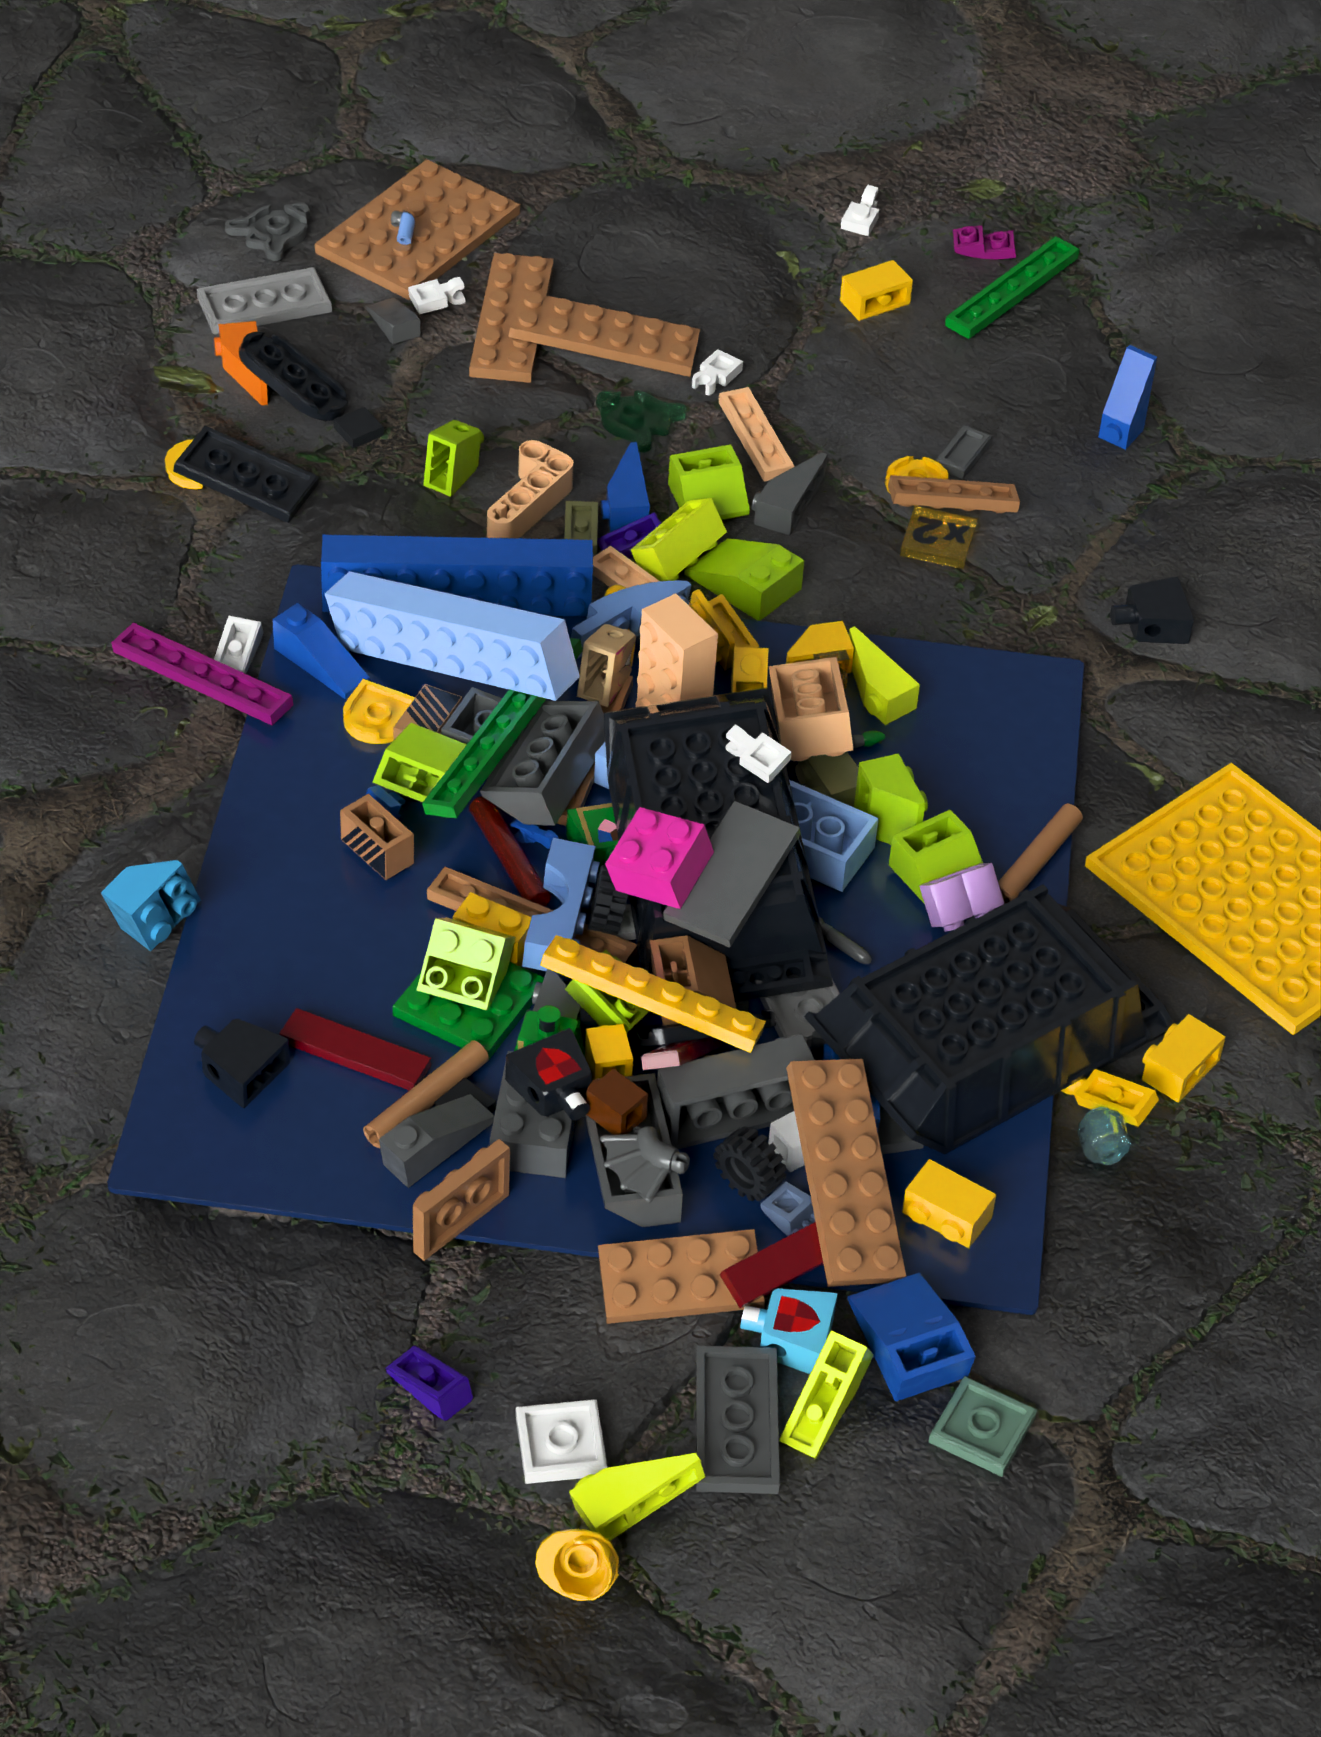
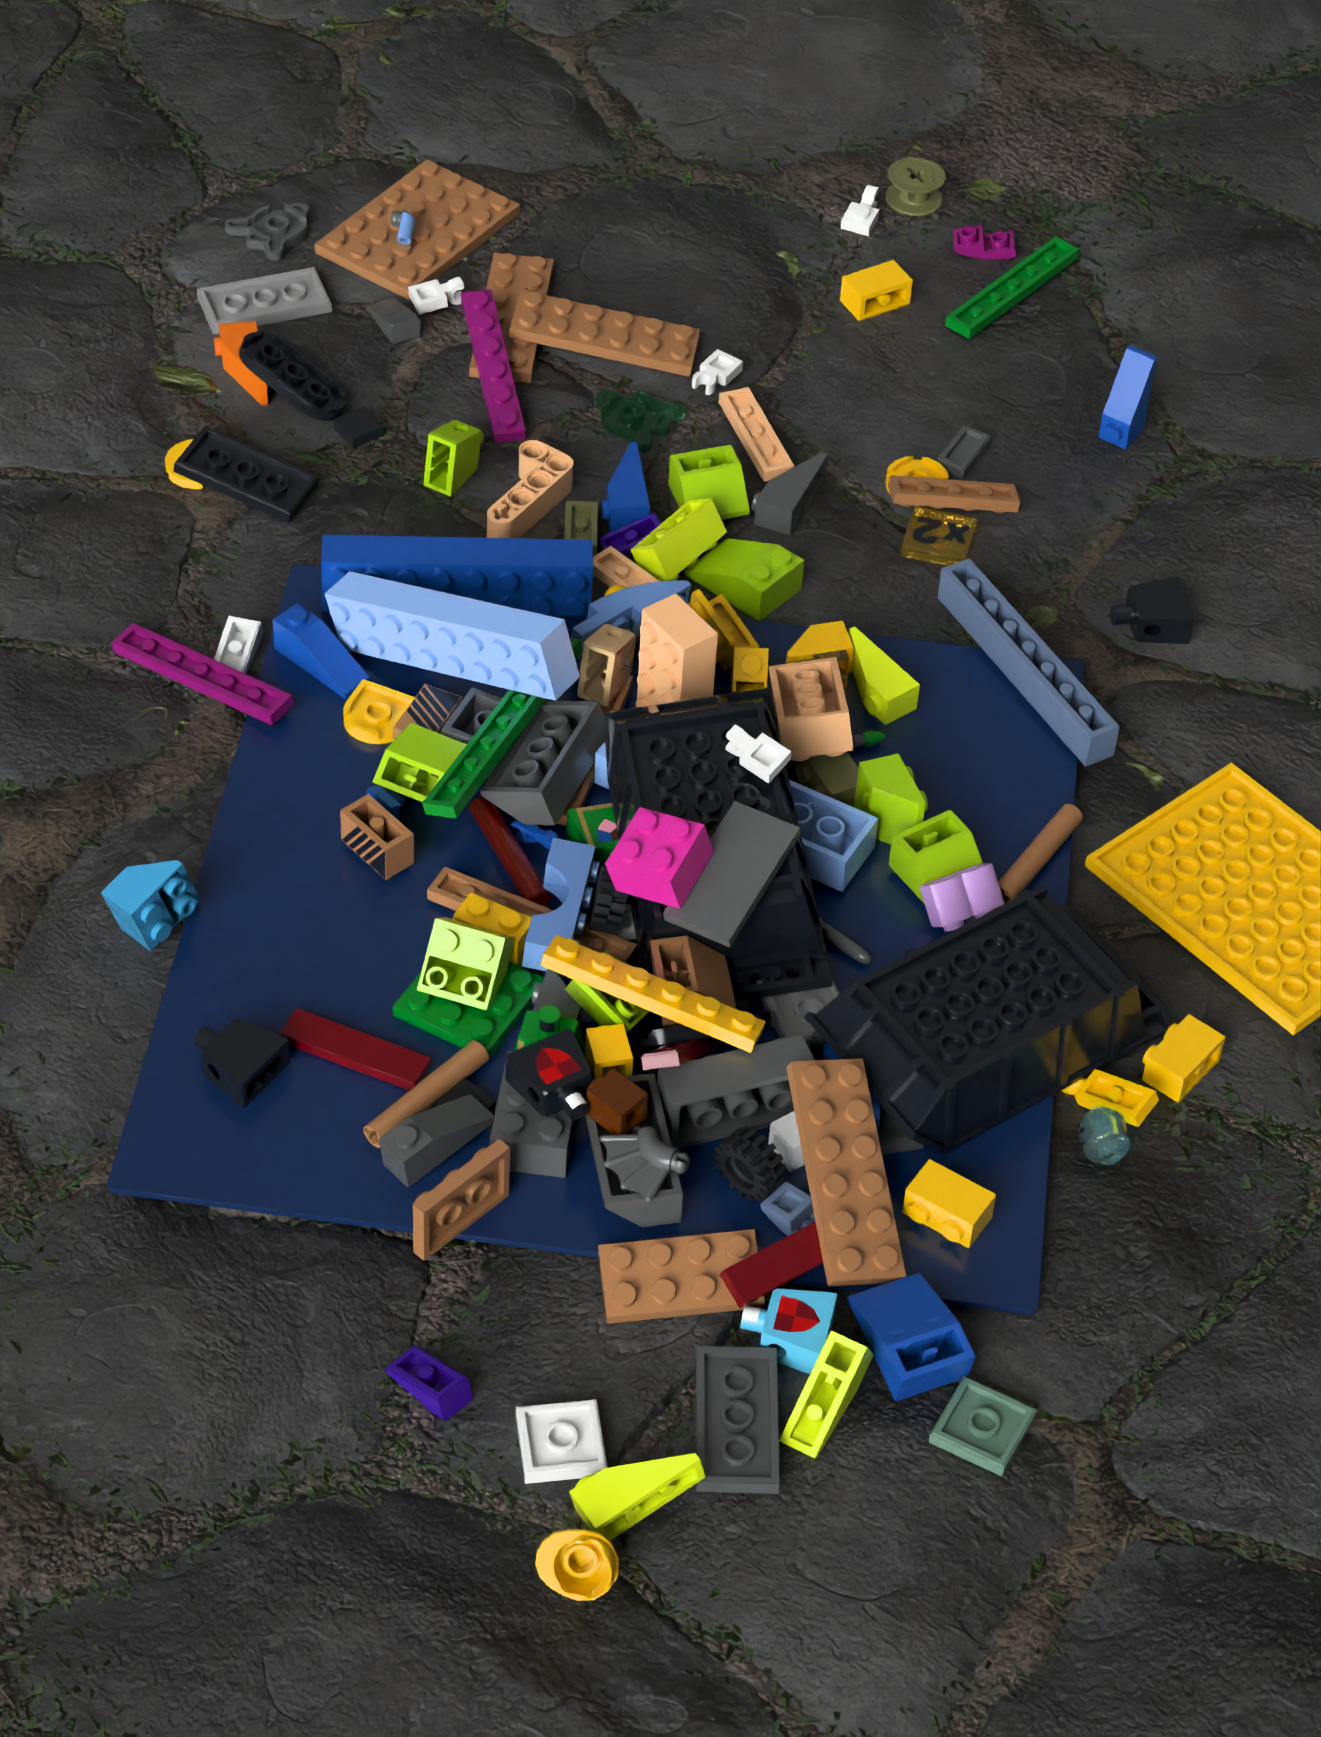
none -> magenta plate [461,289,526,443]
none -> olive piece [885,157,946,216]
none -> sand blue brick [937,558,1120,767]

